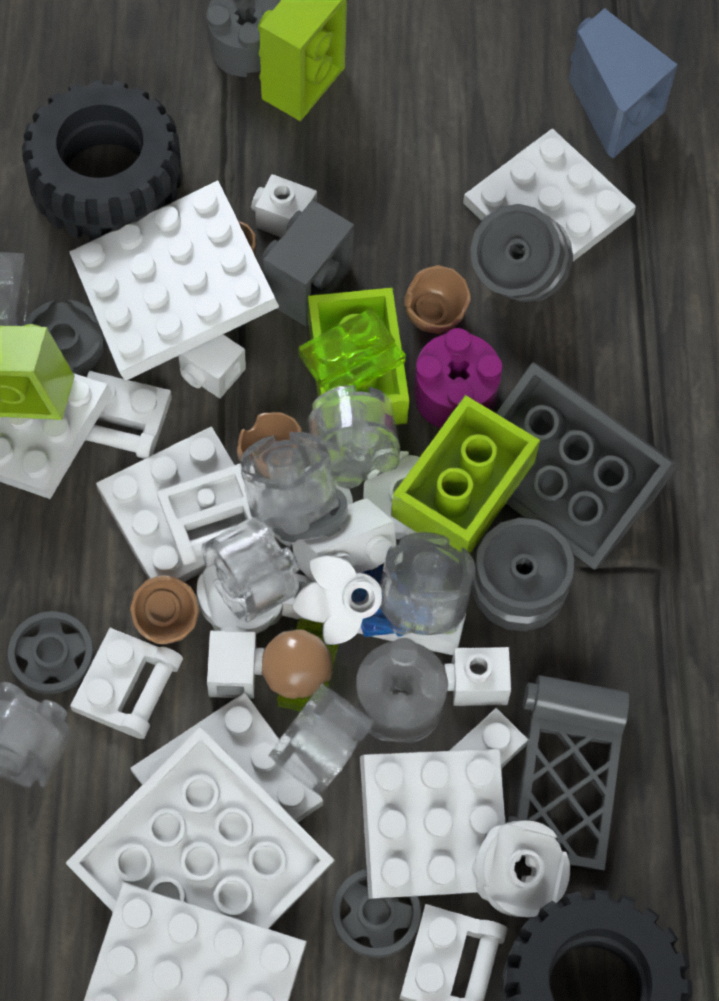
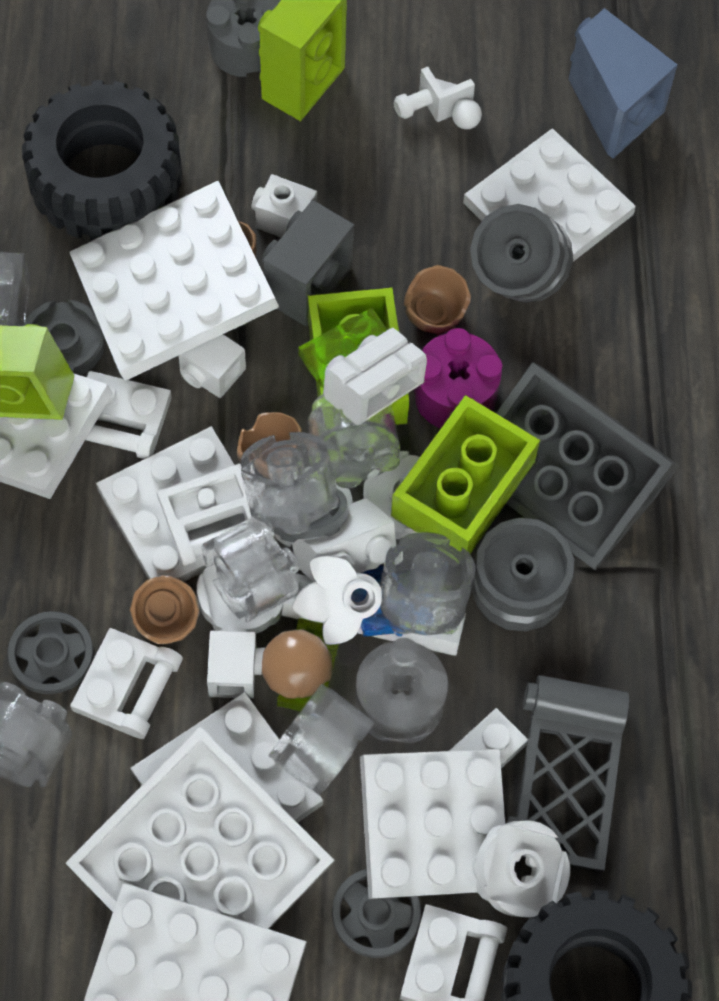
white brick [444,647,511,706] -> none
none -> white brick [323,328,427,426]
none -> white piece [394,67,482,129]

